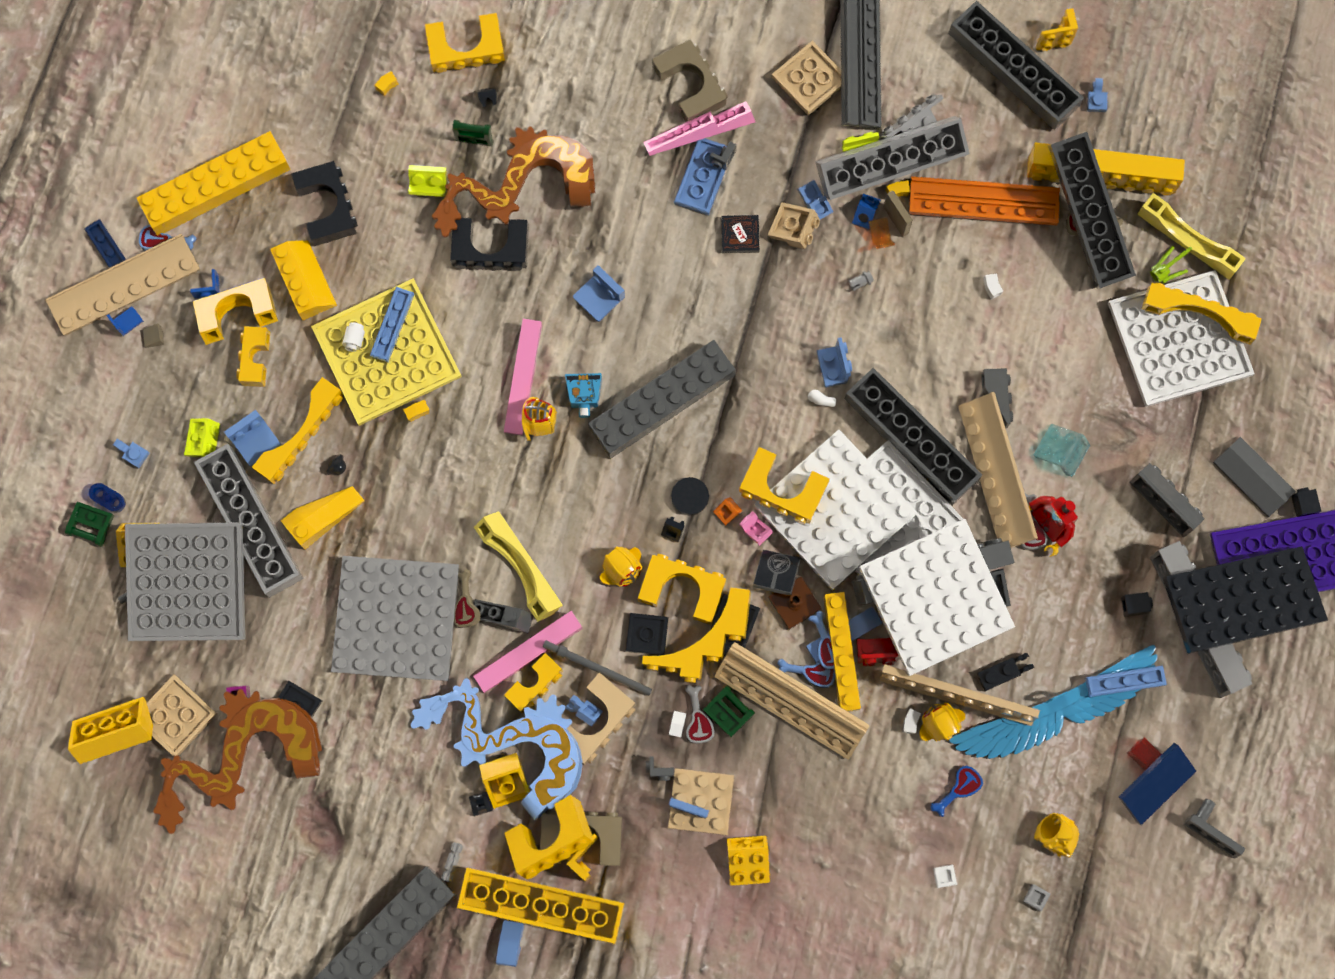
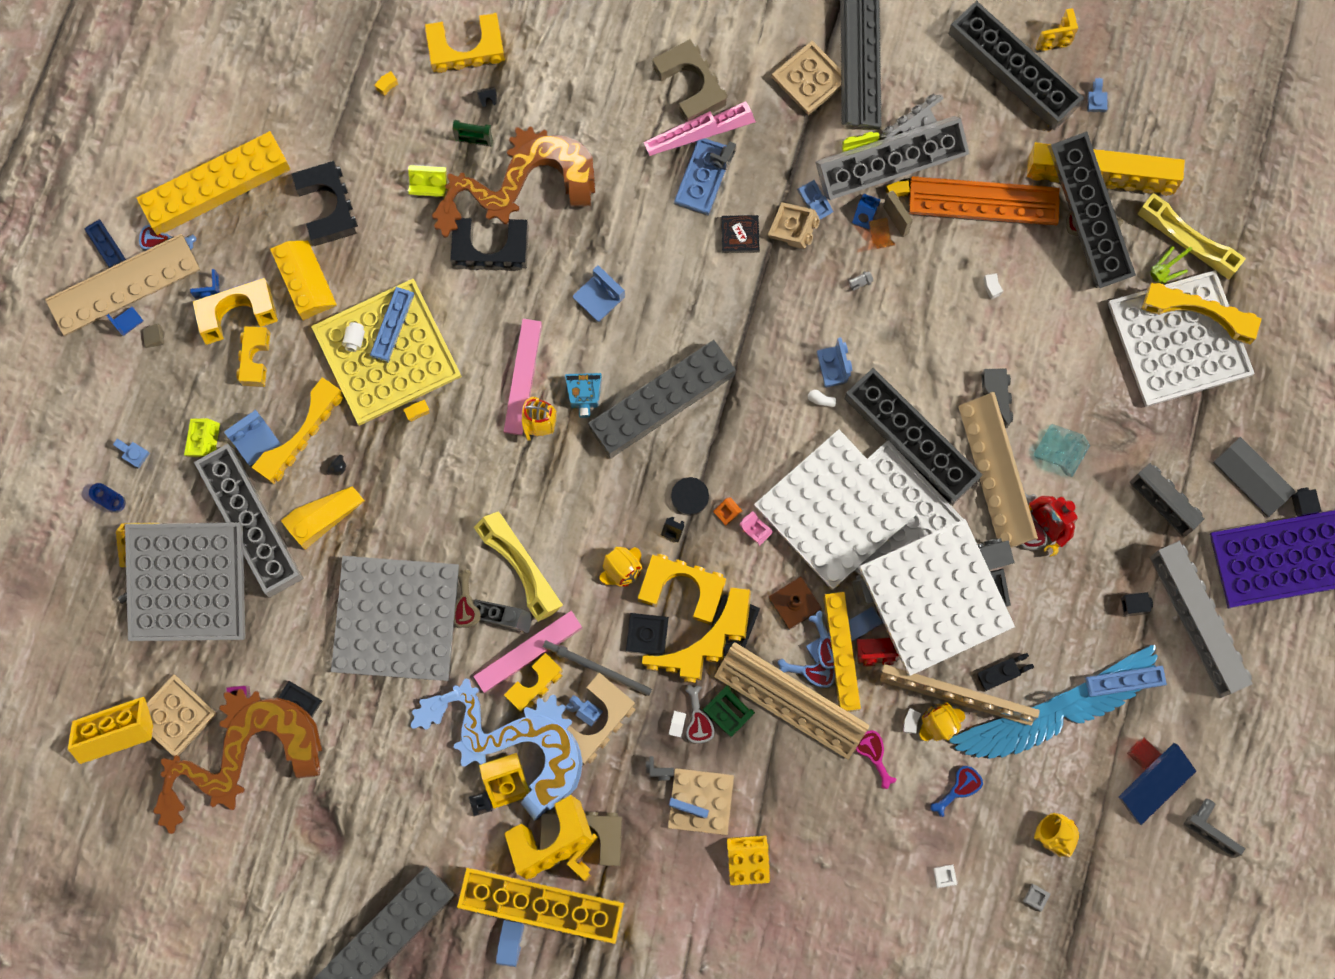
dark green plate [65,501,114,547] -> none
light grey axle [442,842,463,882] -> none
yellow arch [739,447,830,524] -> none
black slope [753,550,801,596] -> none
black plate [1162,546,1328,654] -> none
none -> piece [855,730,897,789]

